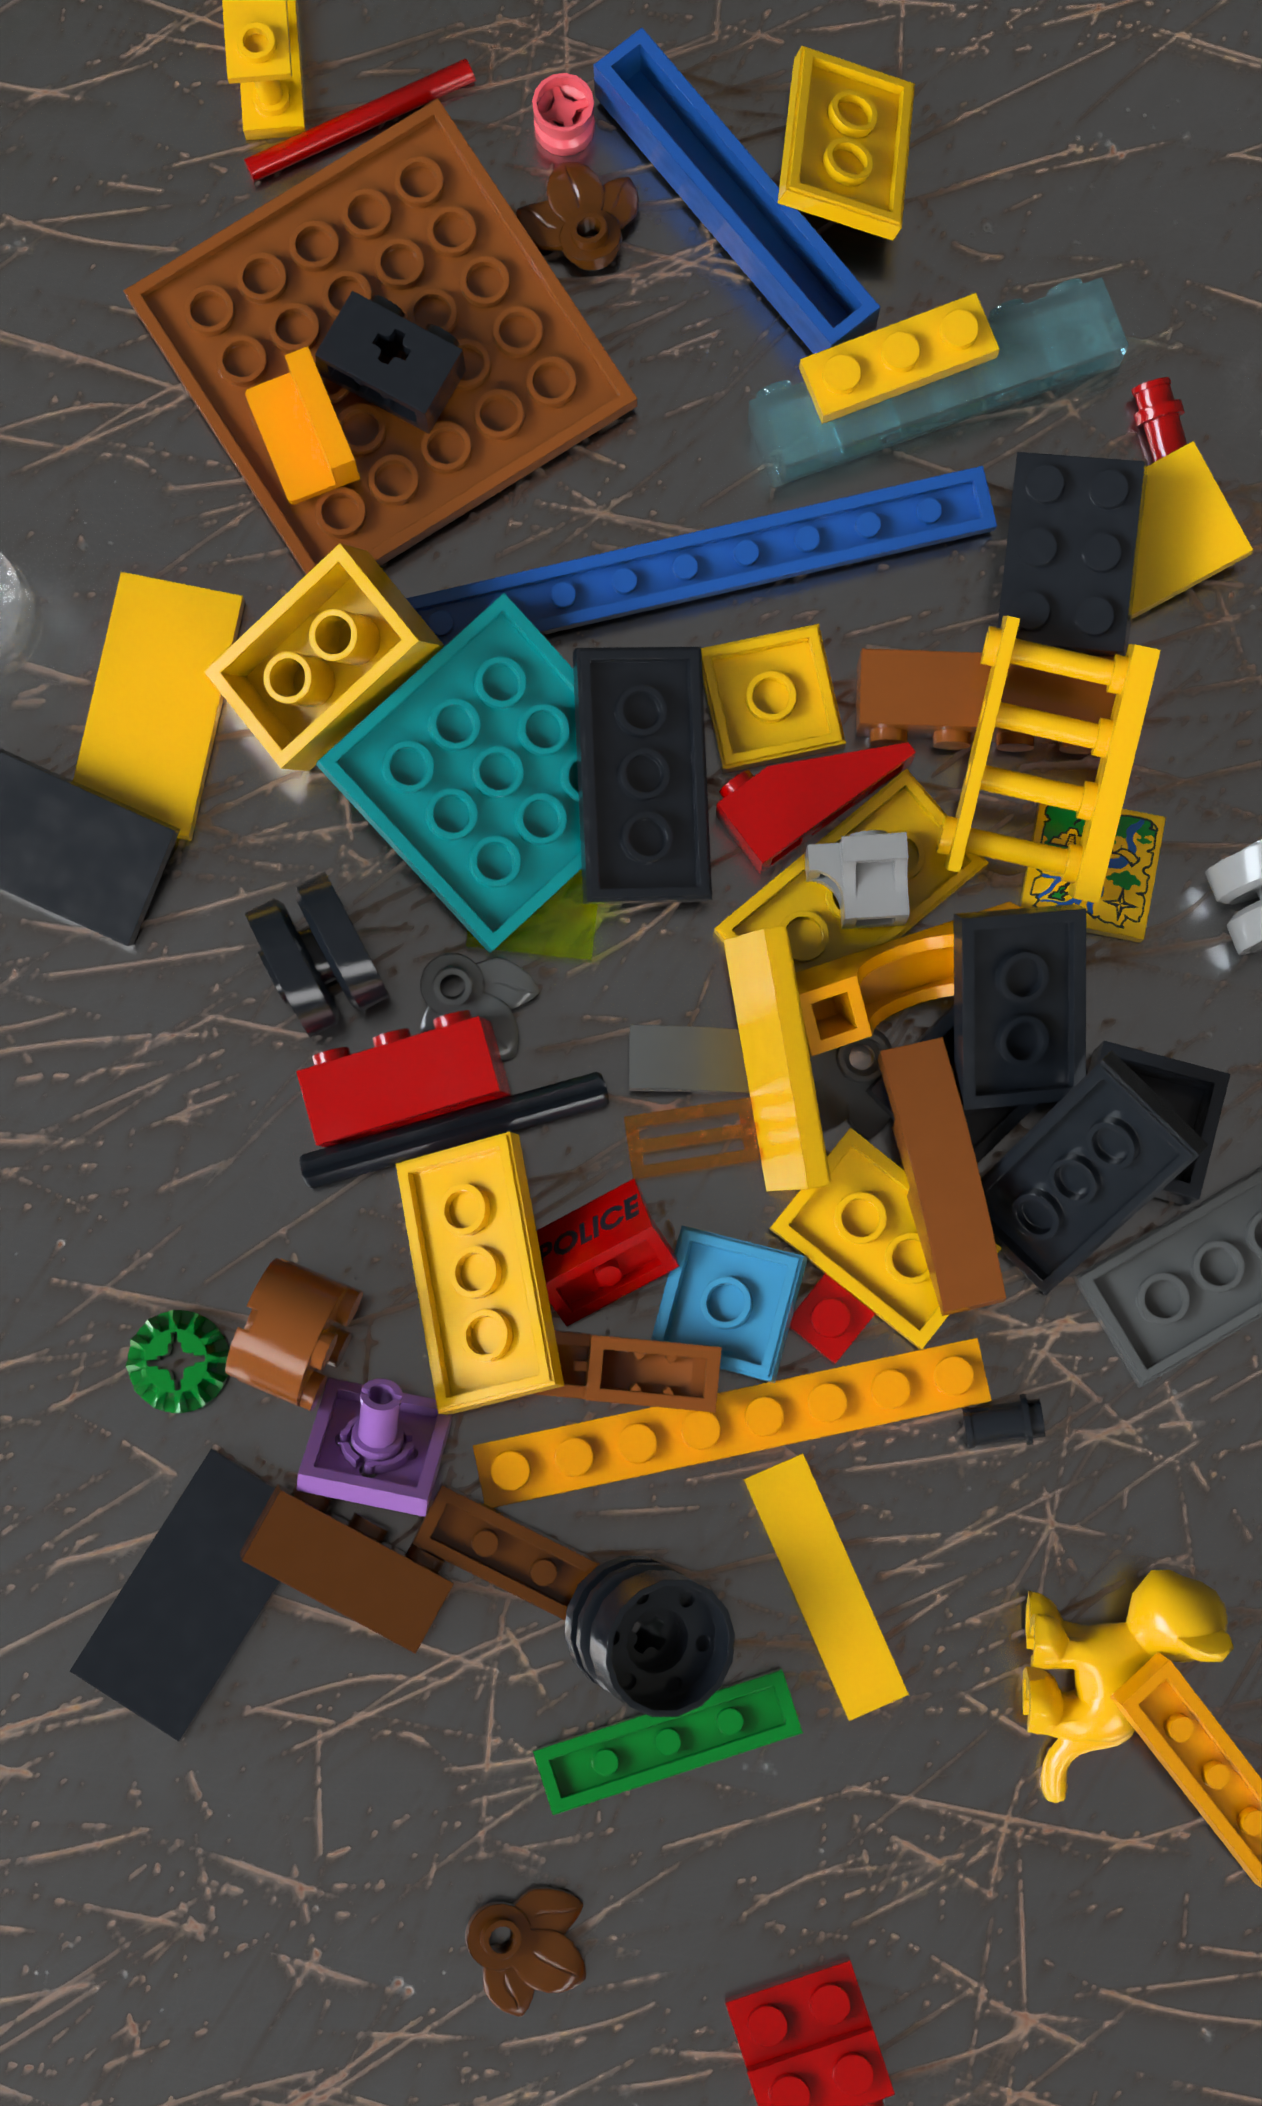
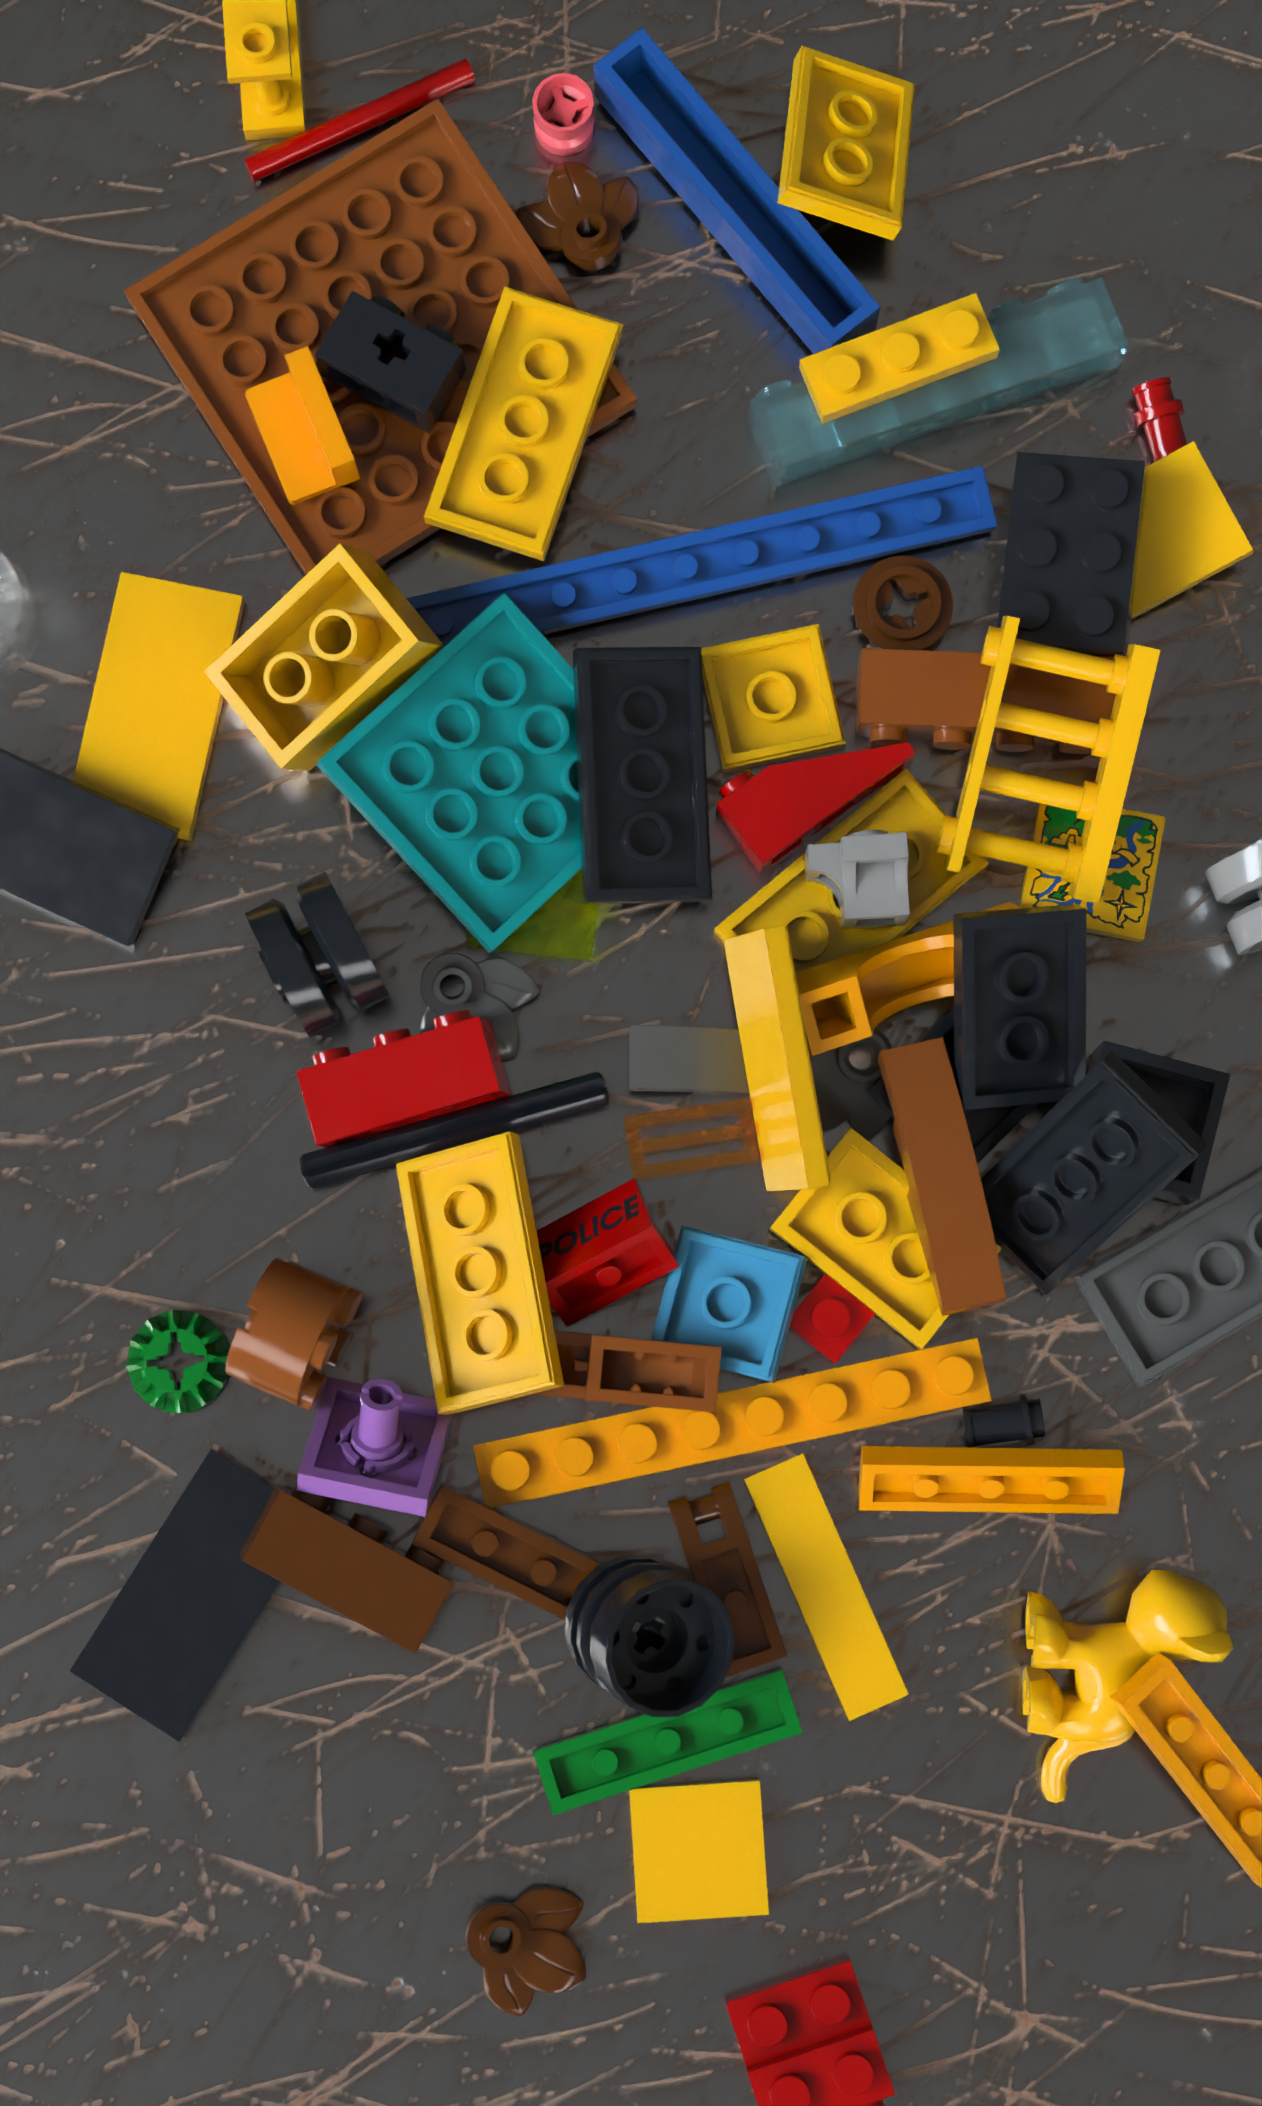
none -> yellow tile [424,286,623,561]
none -> yellow tile [629,1778,769,1923]
none -> reddish brown plate [667,1481,788,1677]
none -> reddish brown gear [853,556,953,650]
none -> light orange plate [858,1446,1125,1514]

